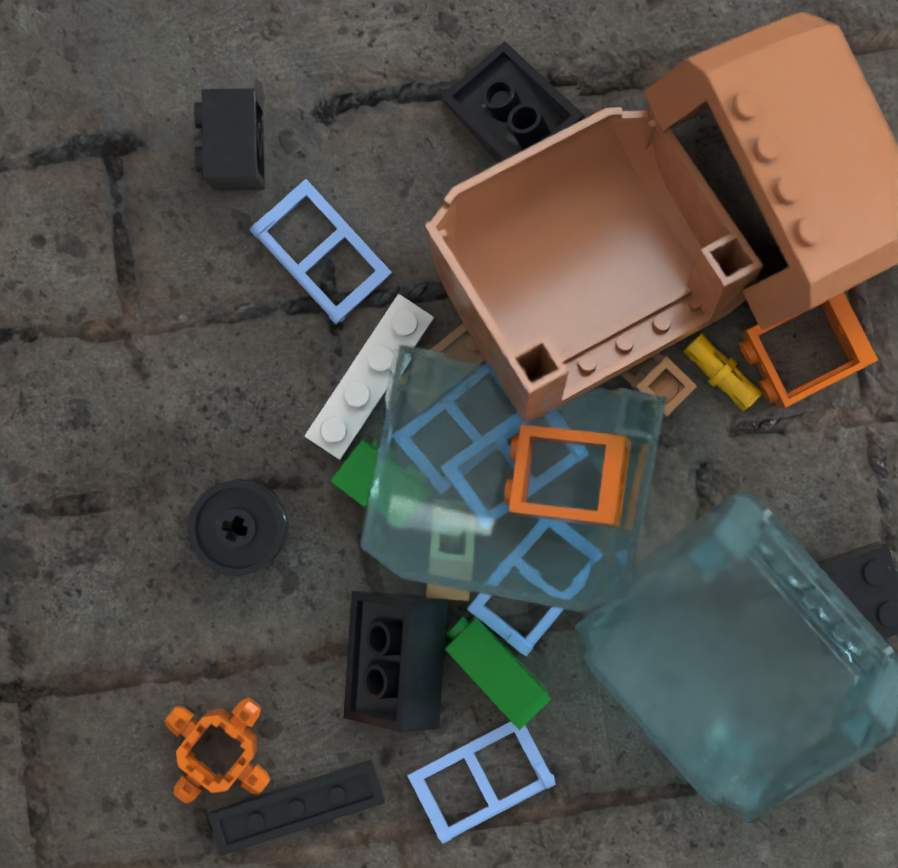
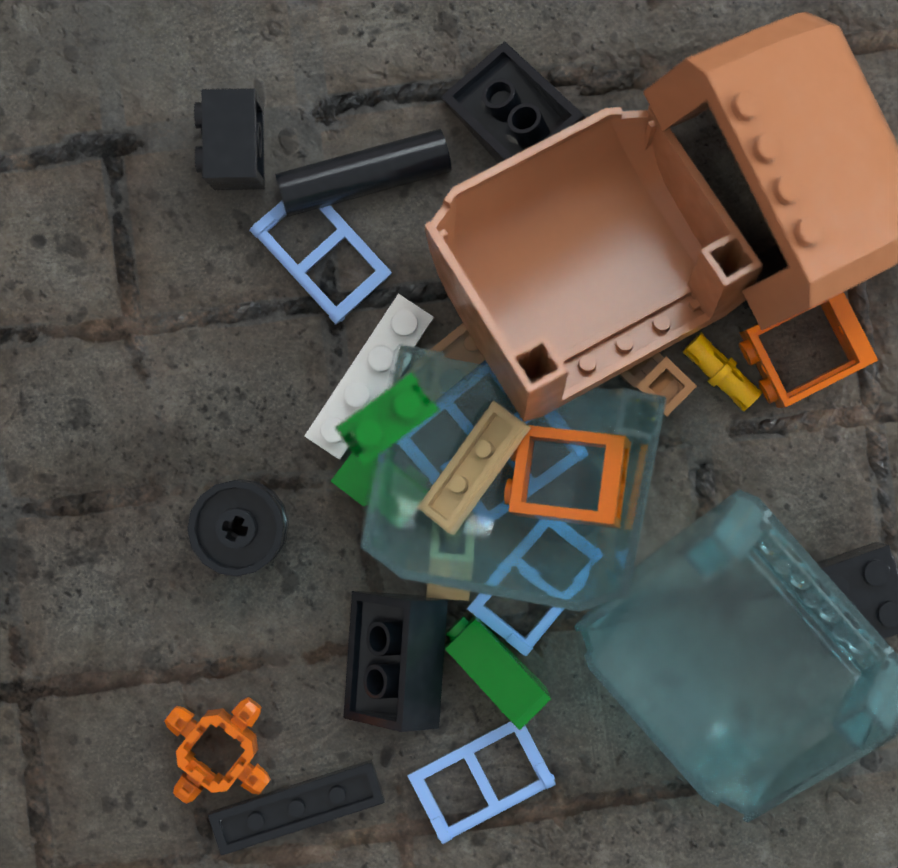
none -> black brick [275,129,452,217]
none -> green brick [334,372,440,466]
none -> tan tile [417,400,531,535]

